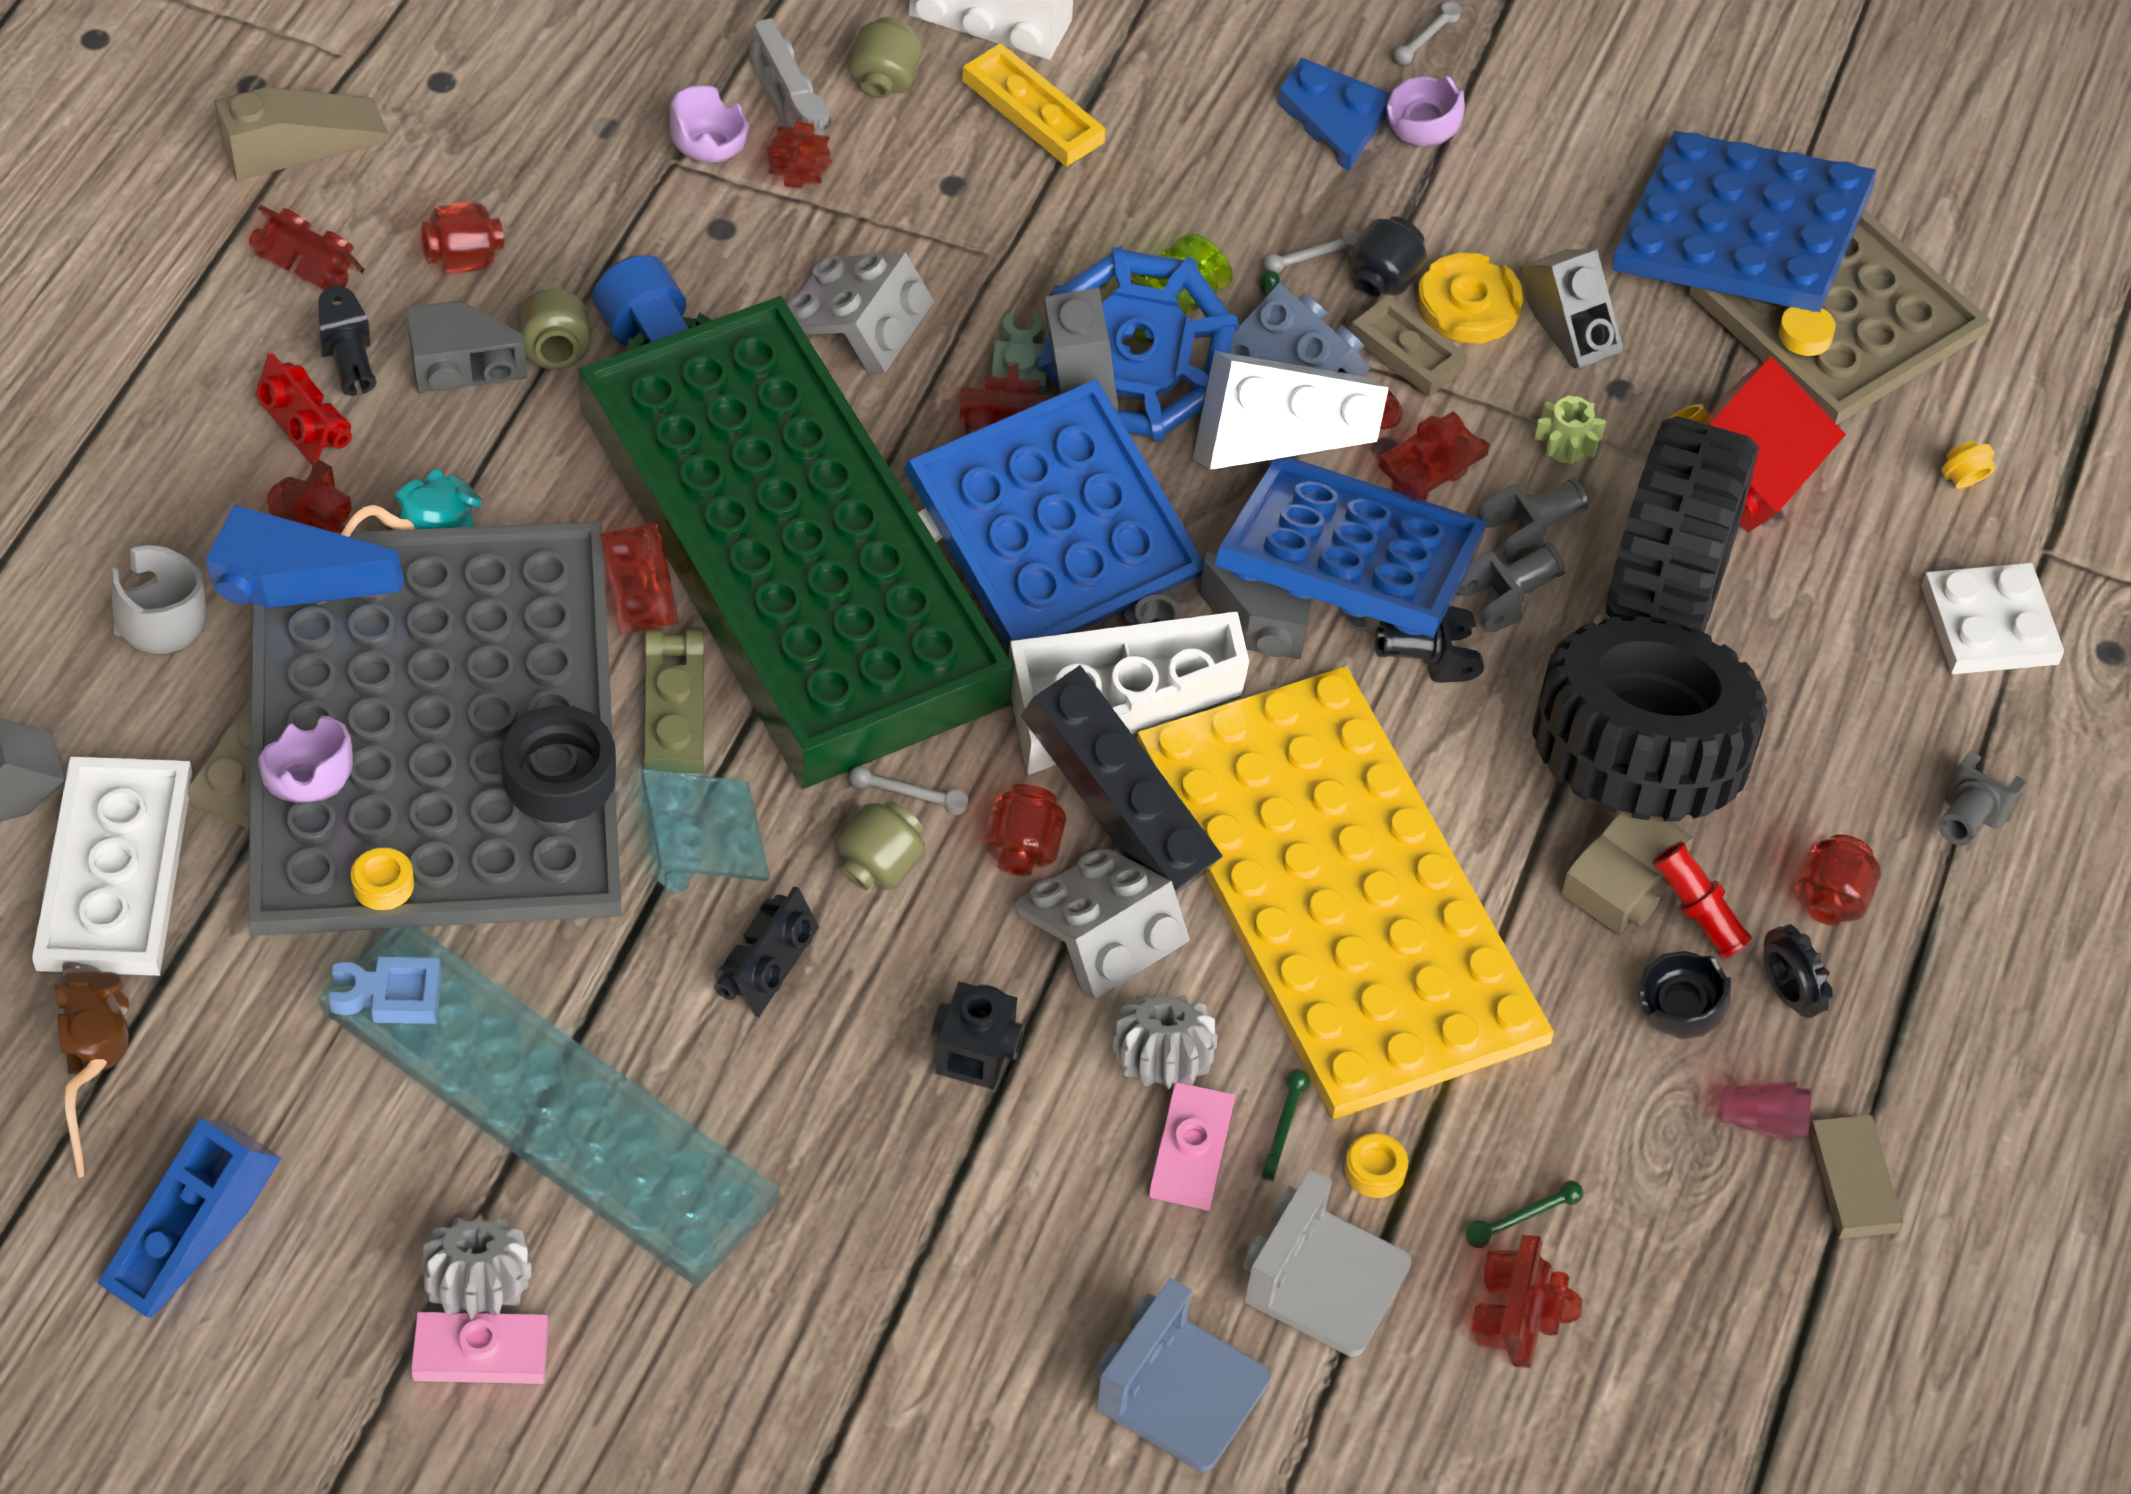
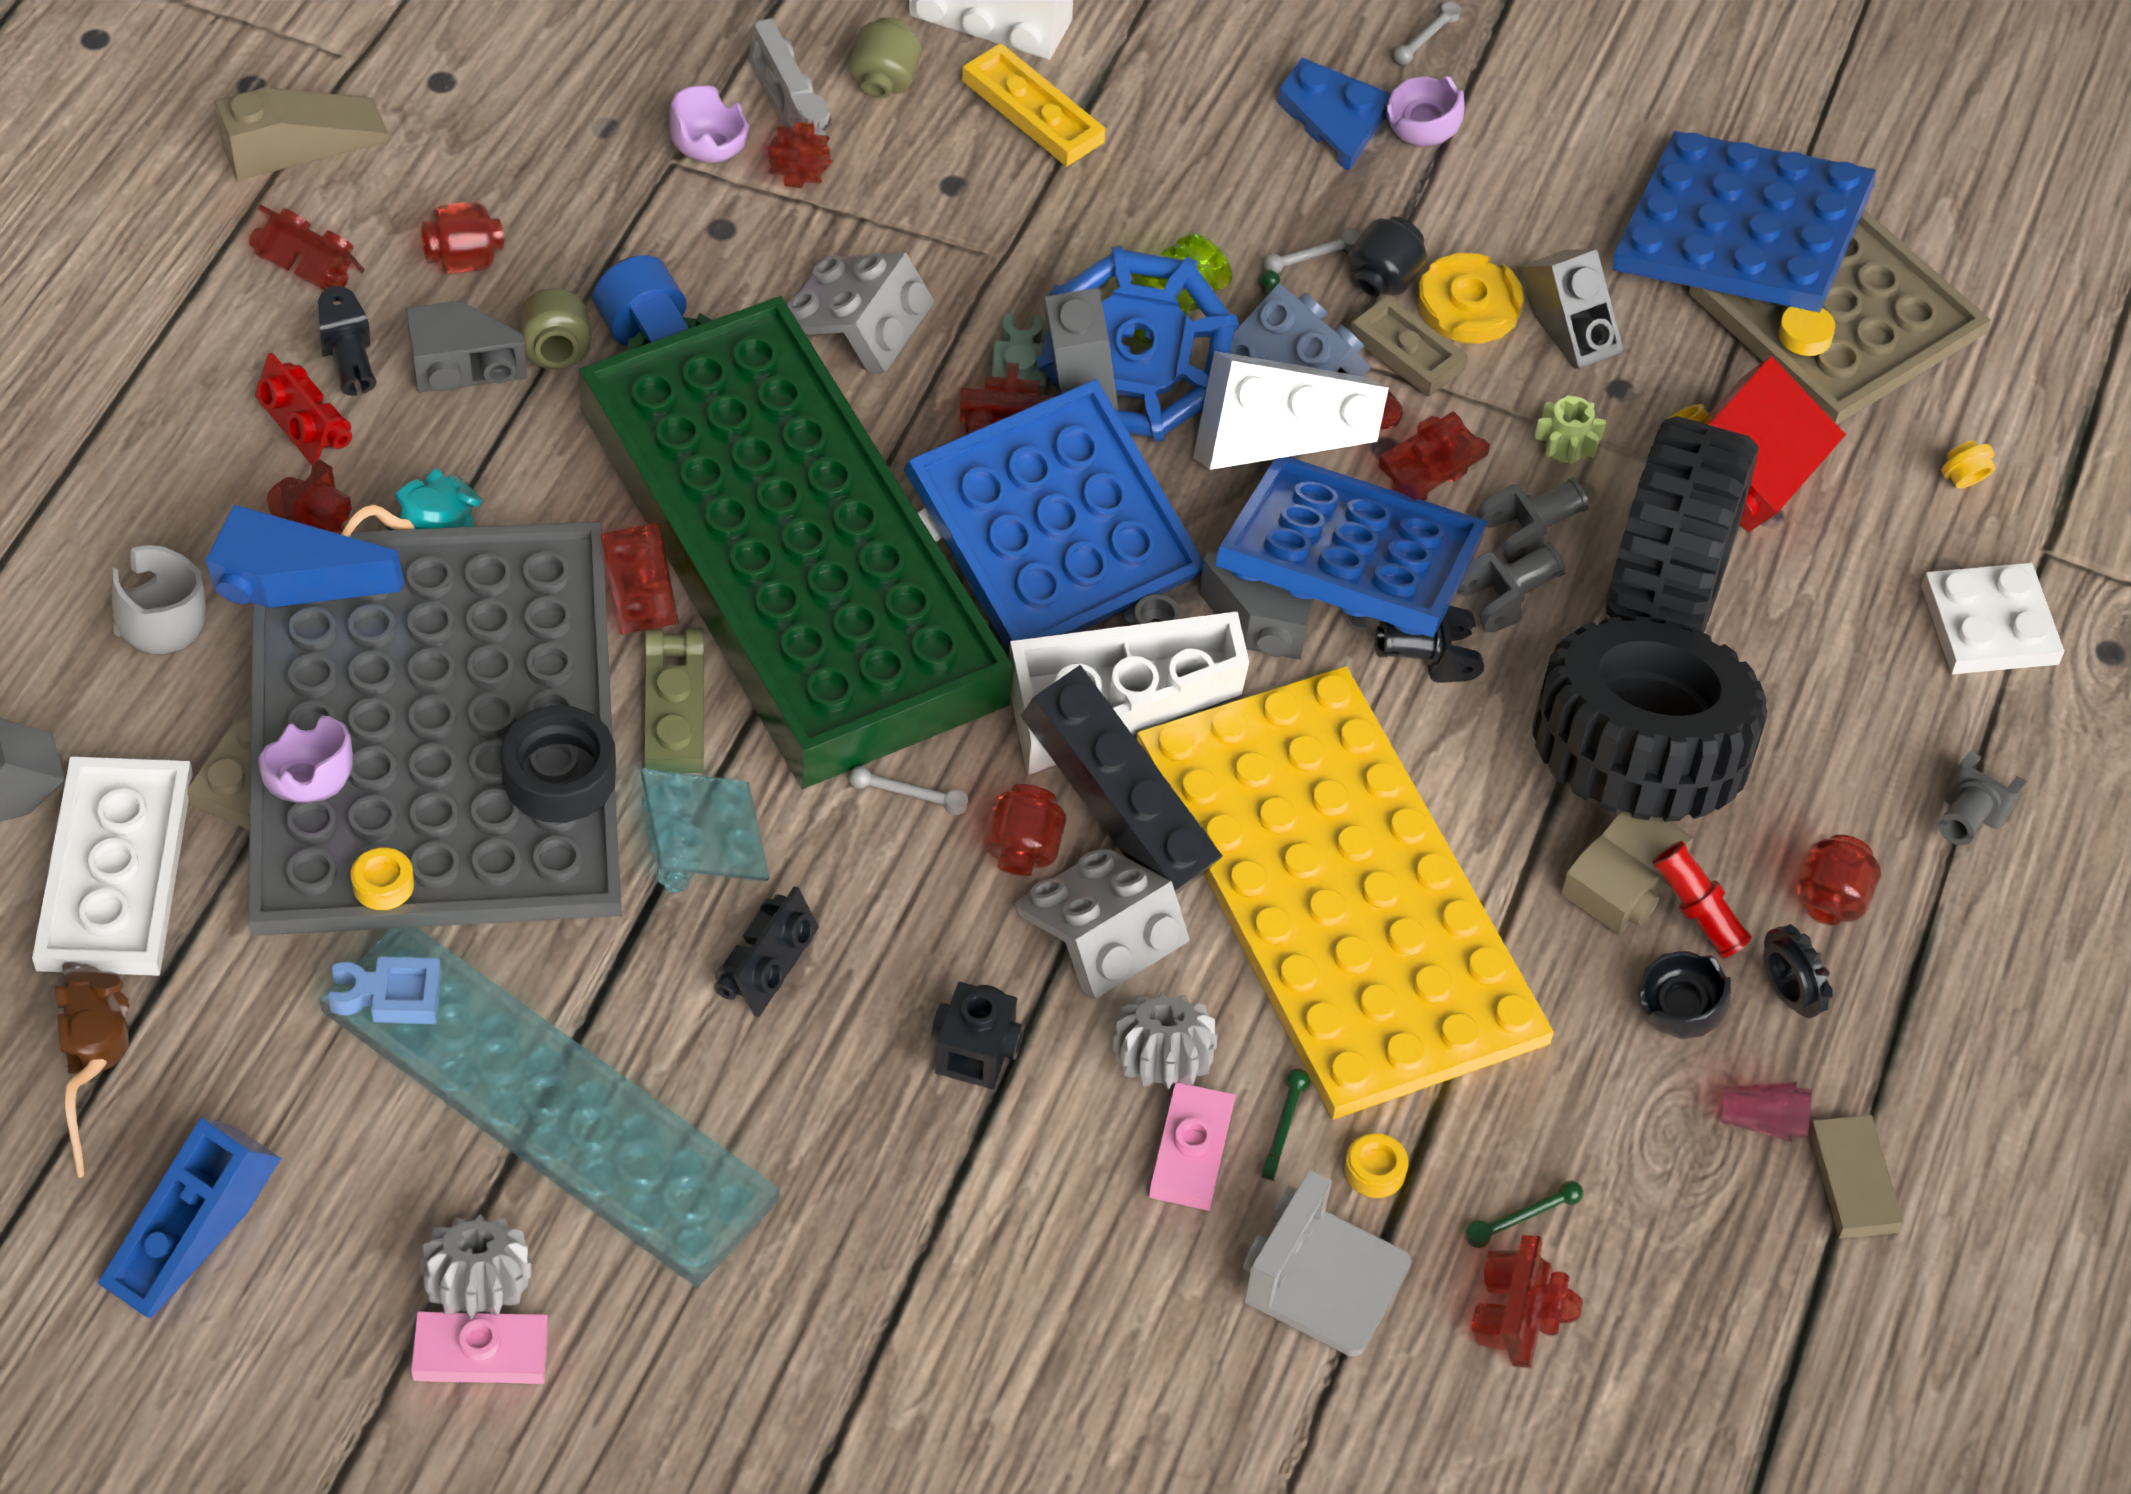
olive head [837,800,925,890] -> none
sand blue bracket [1095,1278,1270,1472] -> none

